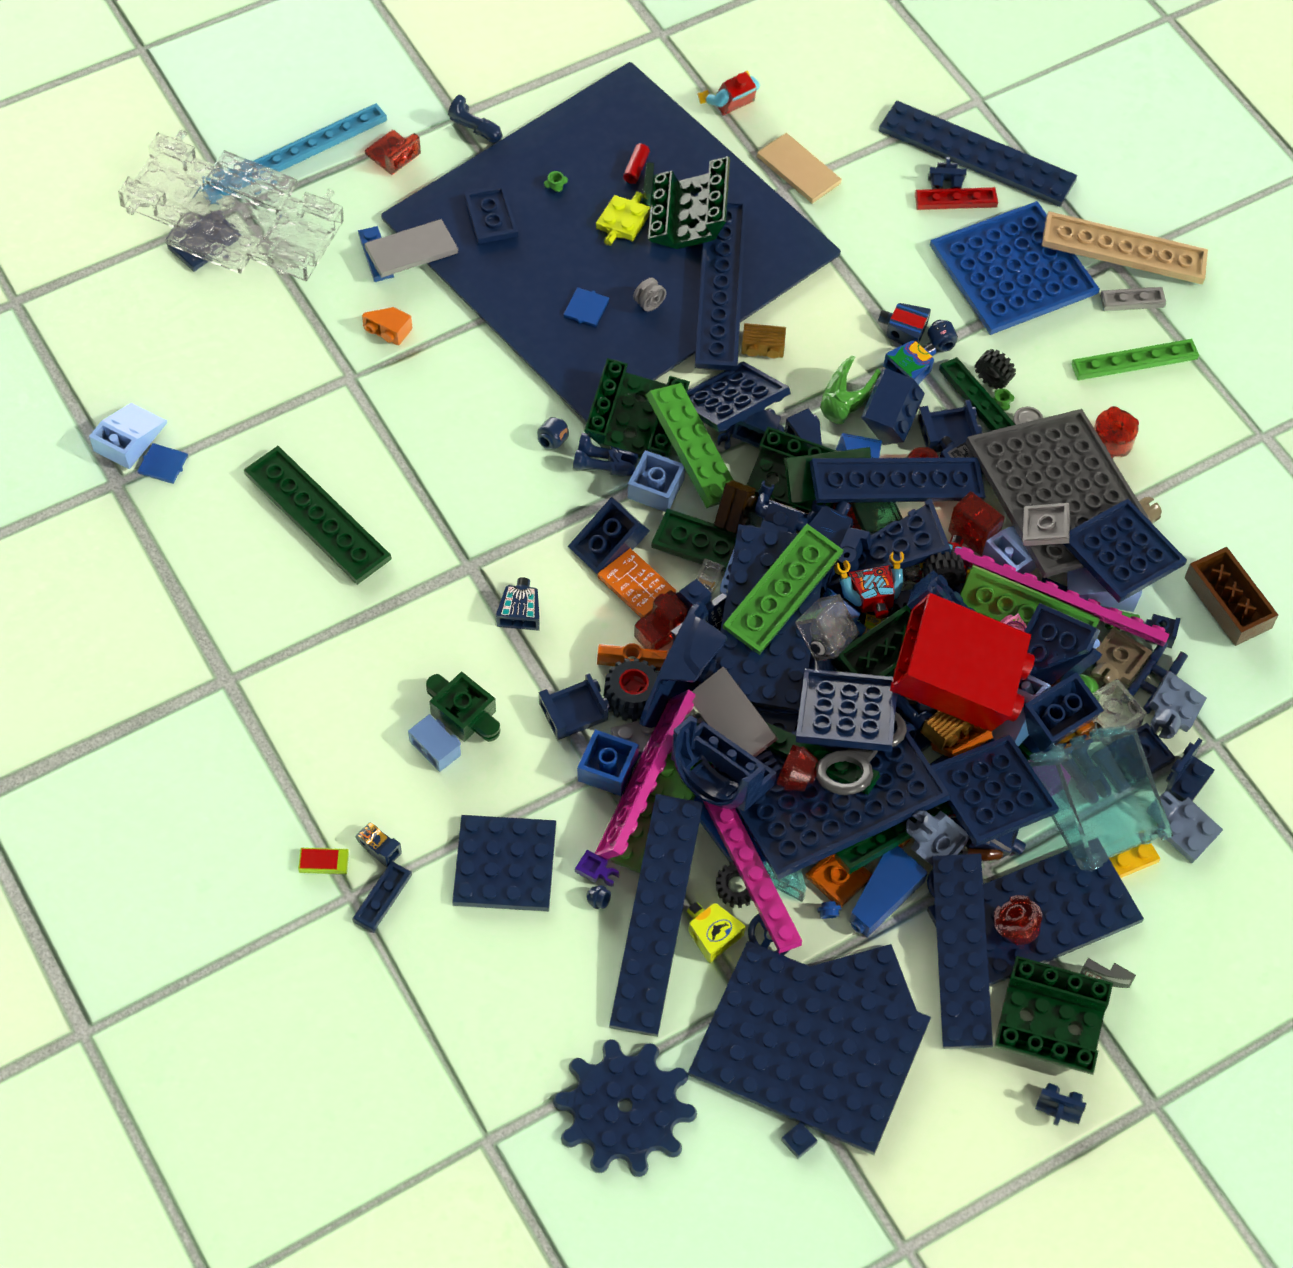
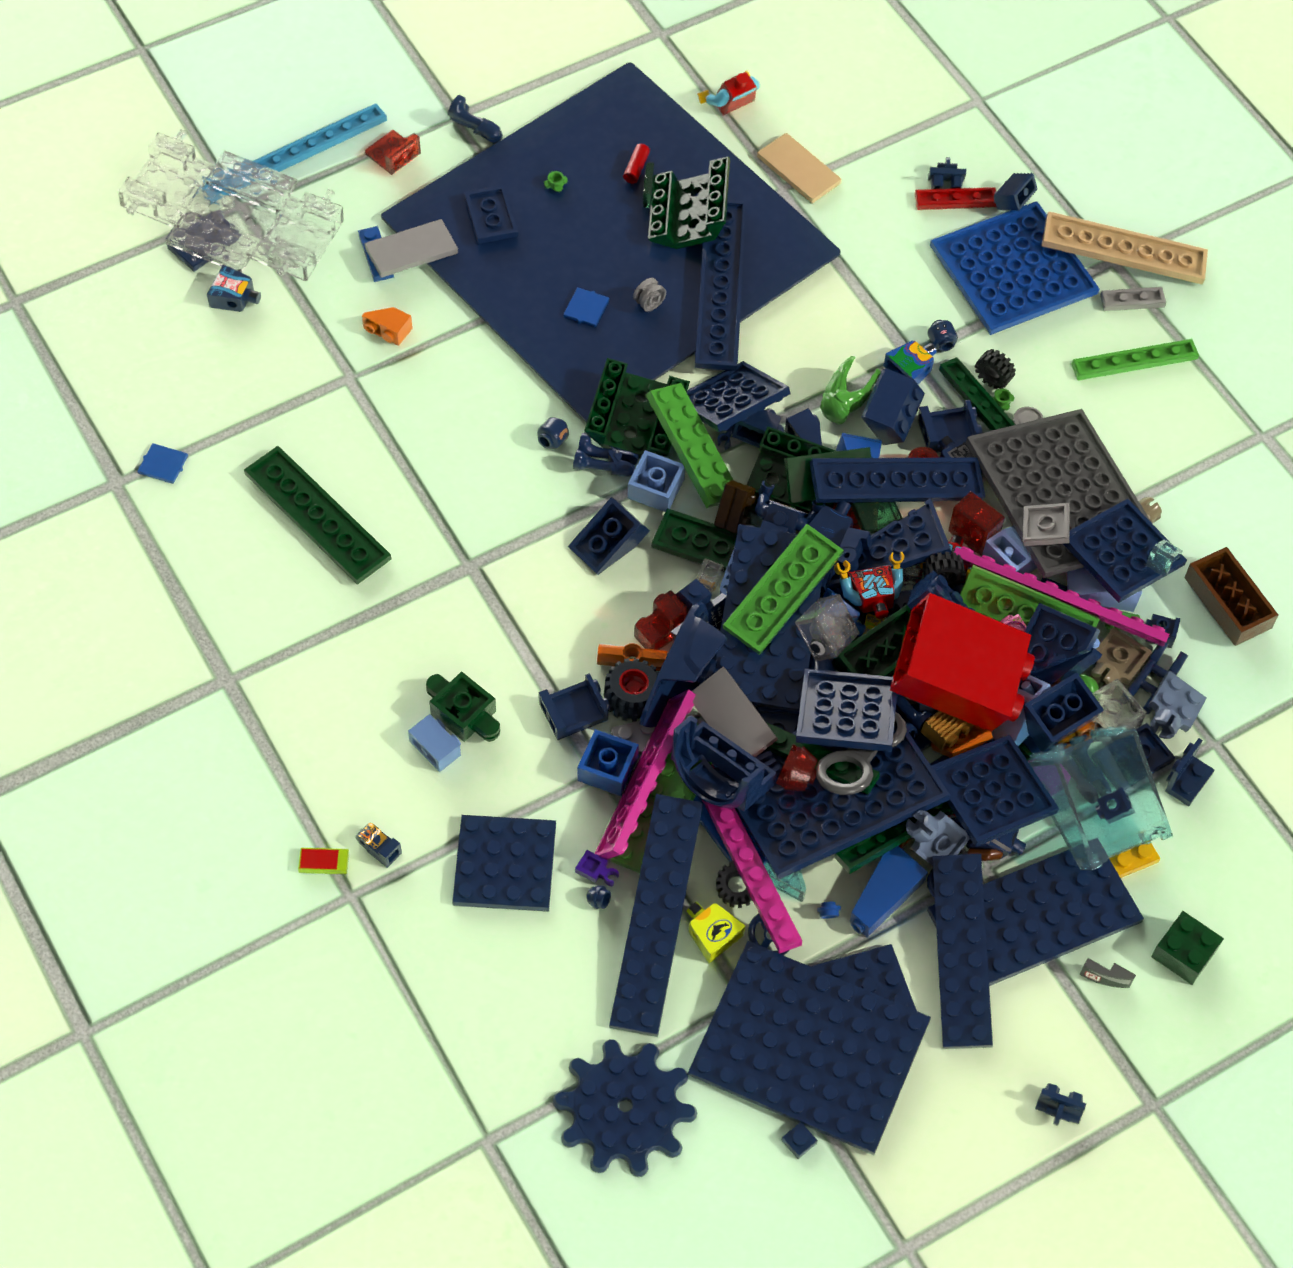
light blue slope [89,403,167,469] -> none
dark blue tile [352,861,412,933] -> none
torso [496,577,540,631] -> none
neon yellow plate [596,191,651,246] -> none
orange tile [598,548,676,620] -> none
pearl gold brick [741,323,786,358] -> none
orange tile [805,854,872,908] -> none
torso [878,303,931,345] -> none
dark blue plate [879,100,1078,207] -> none
clear red cone [994,895,1042,945] -> none
dark green slope [995,956,1113,1075] -> none
clear red brick [1094,406,1139,458] -> none
sand blue plate [1149,791,1223,863] -> none
none -> torso [207,265,261,312]
none -> dark blue brick [994,172,1038,211]
none -> dark blue brick [1095,787,1136,824]
none -> clear light blue slope [1146,539,1183,576]
none -> dark green brick [1151,910,1224,985]

